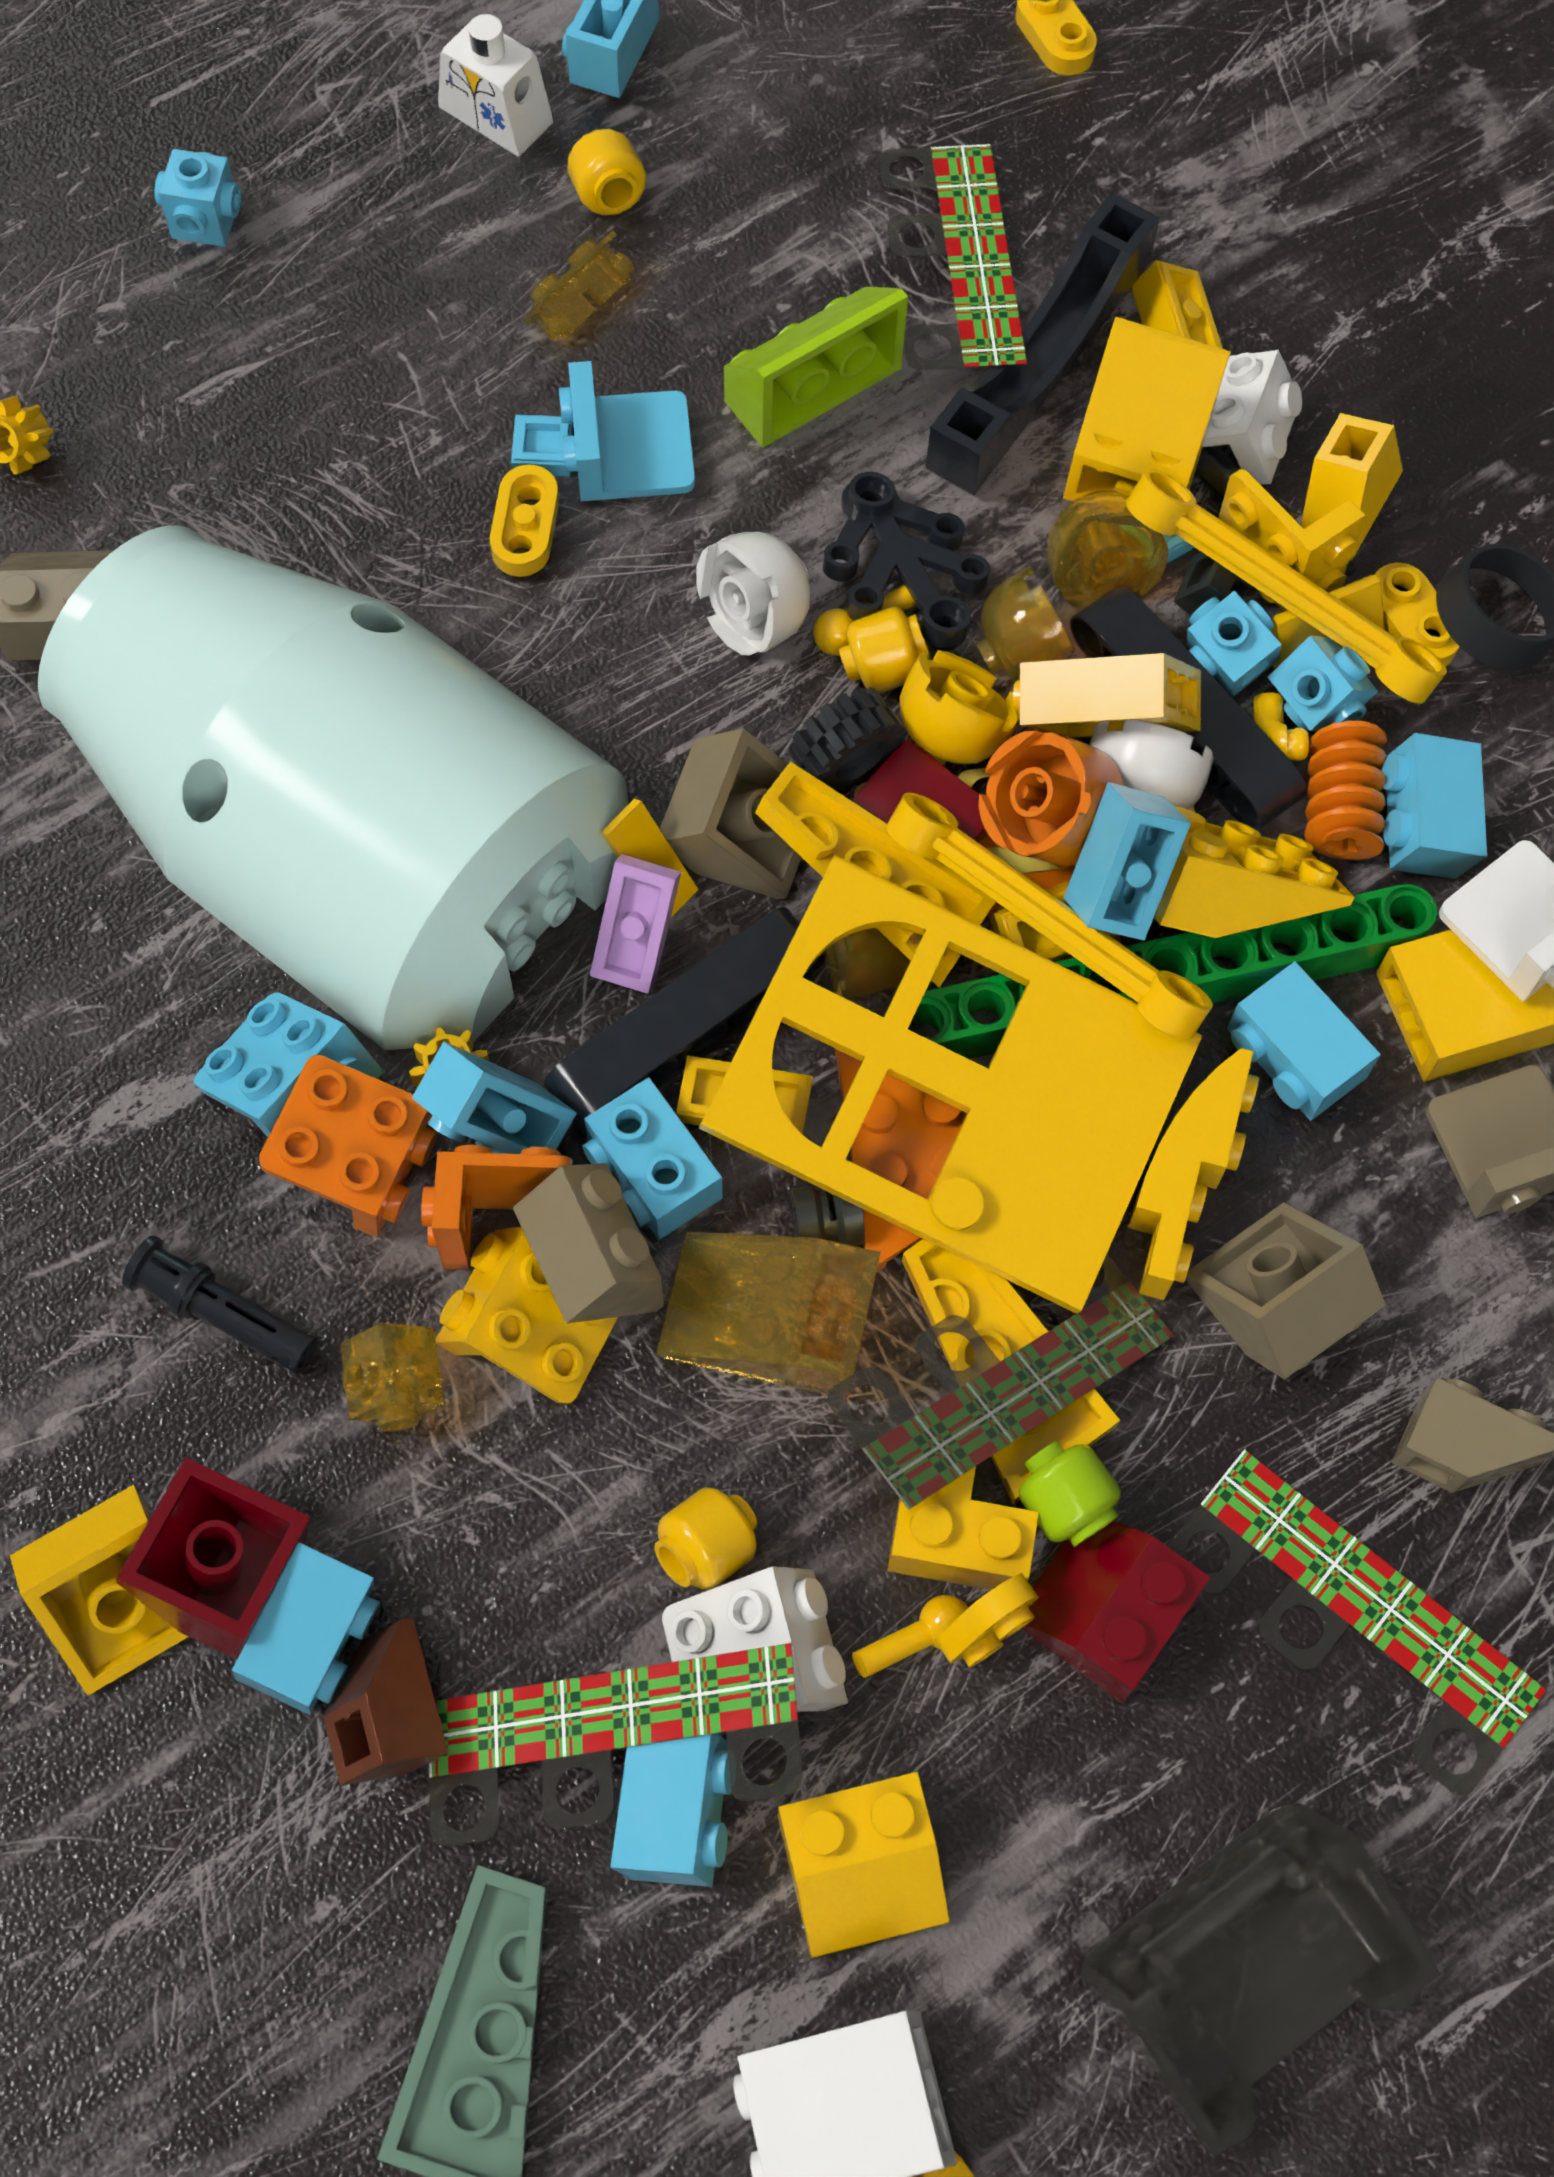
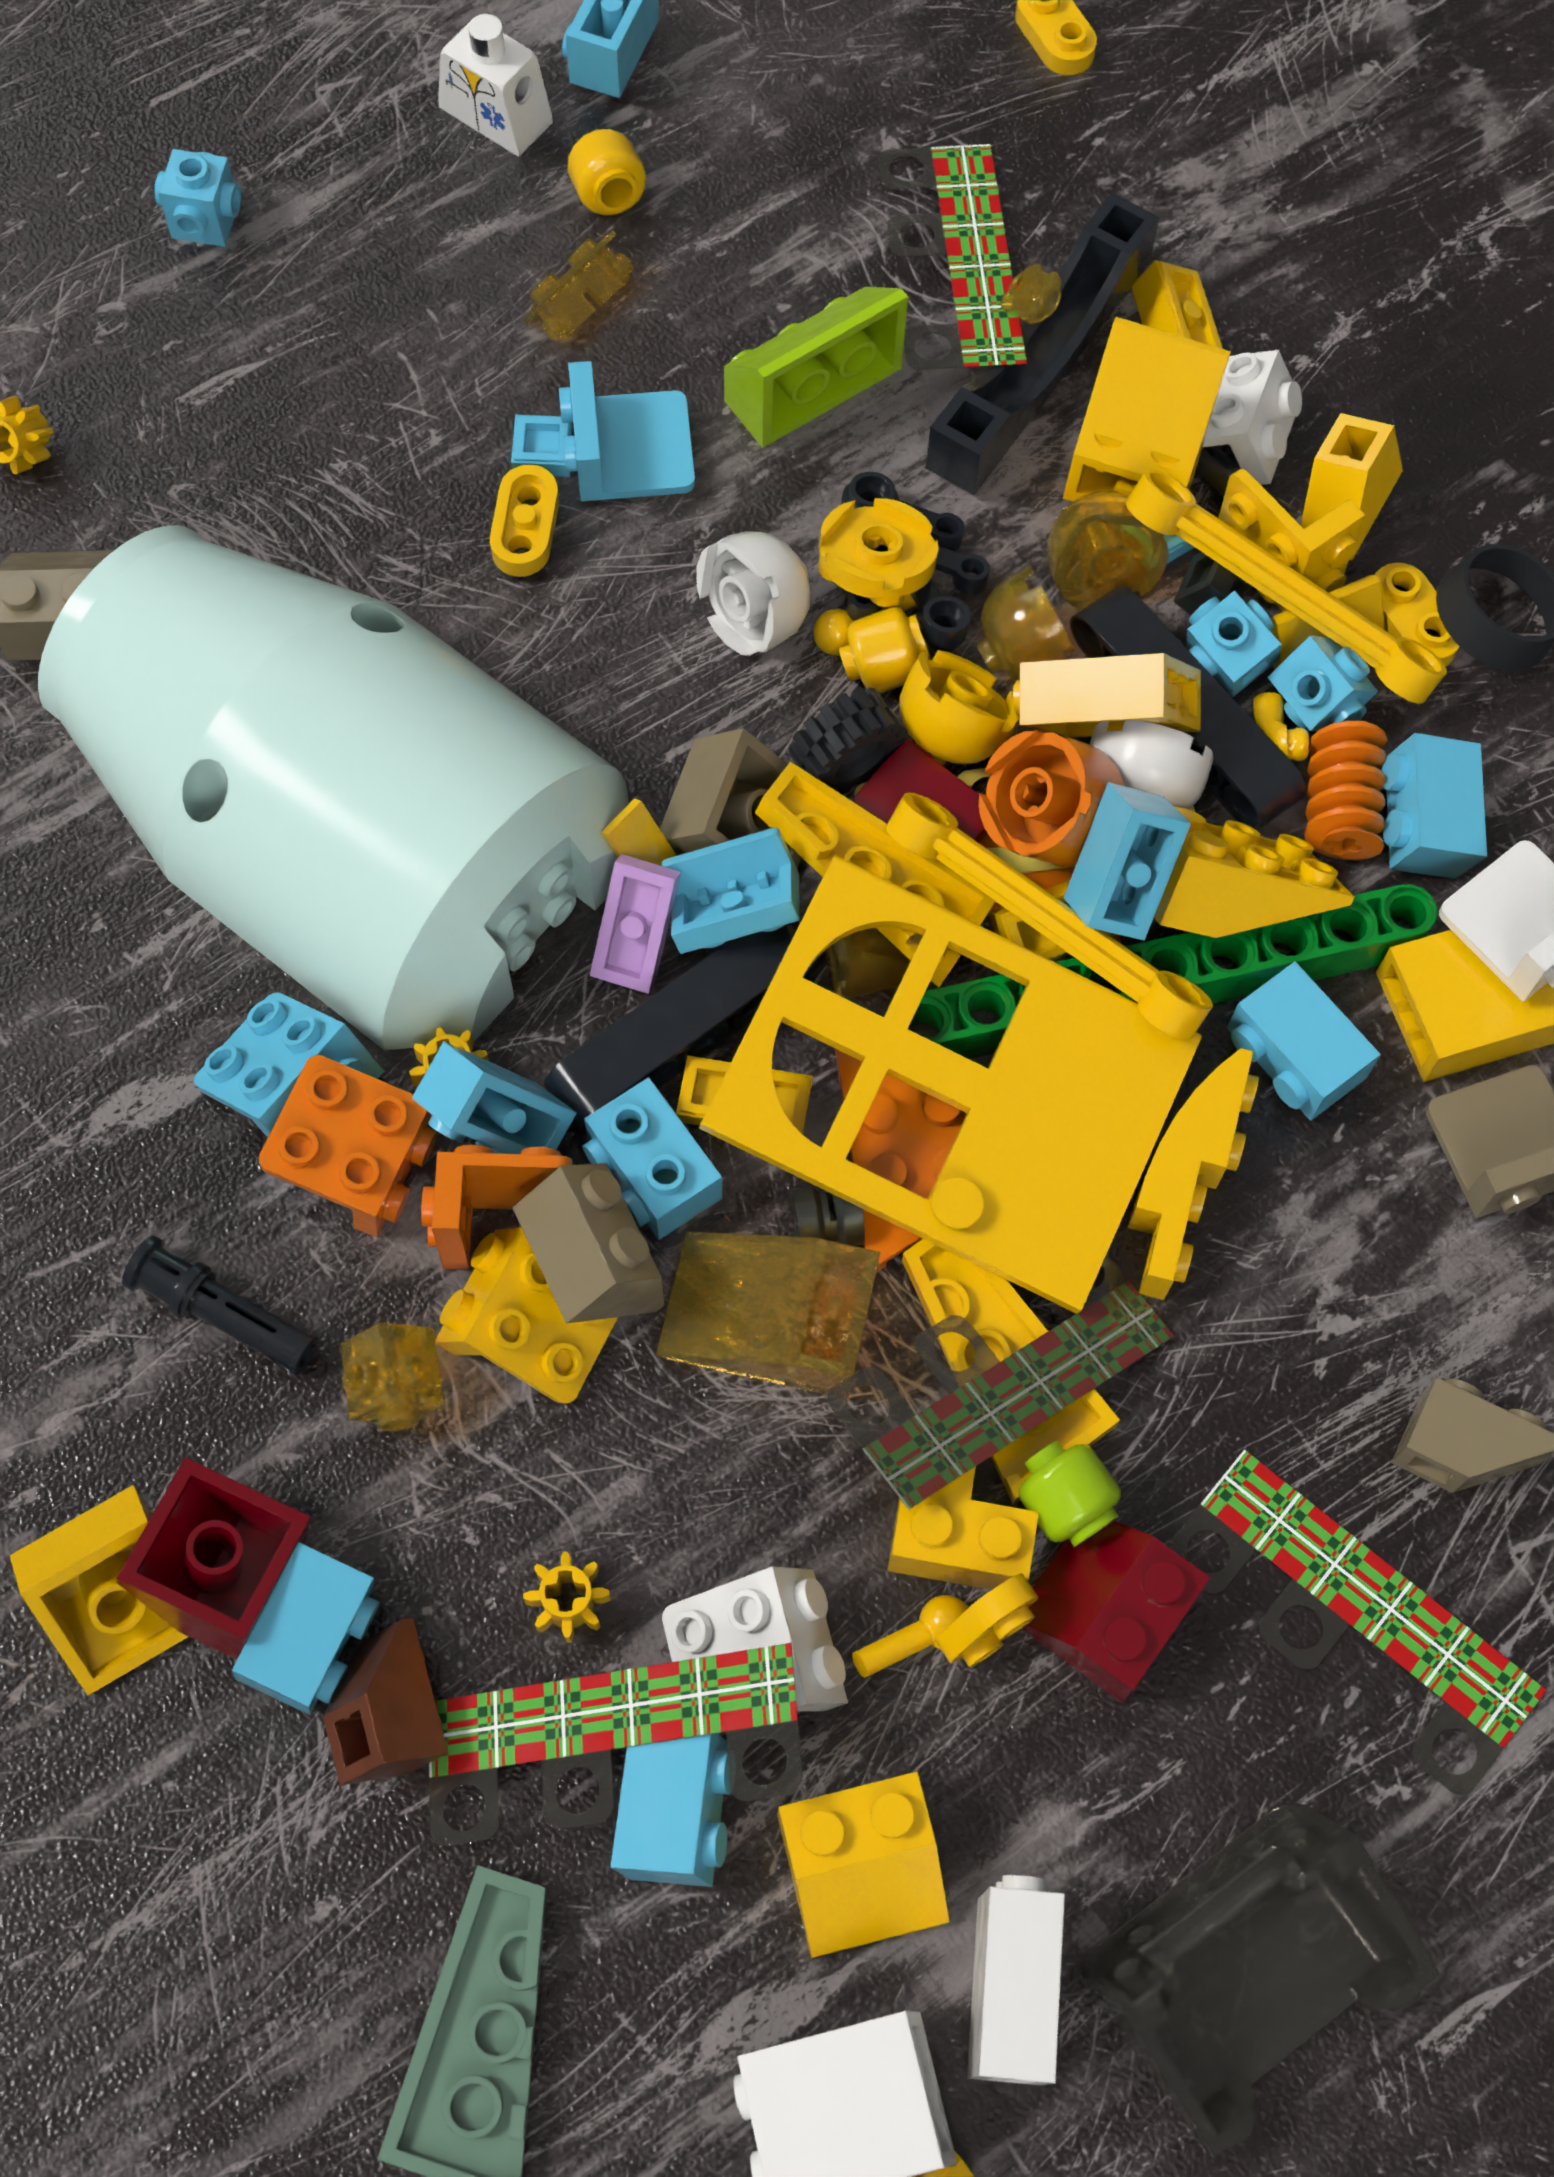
yellow head [654,1487,757,1590] -> none
dark tan slope [1186,1202,1386,1380] -> none
none -> yellow gear [523,1551,611,1643]
none -> medium azure bracket [662,828,800,954]
none -> yellow plate [818,498,939,607]
none -> white brick [967,1875,1064,2085]
none -> clear yellow plate [1001,264,1062,324]

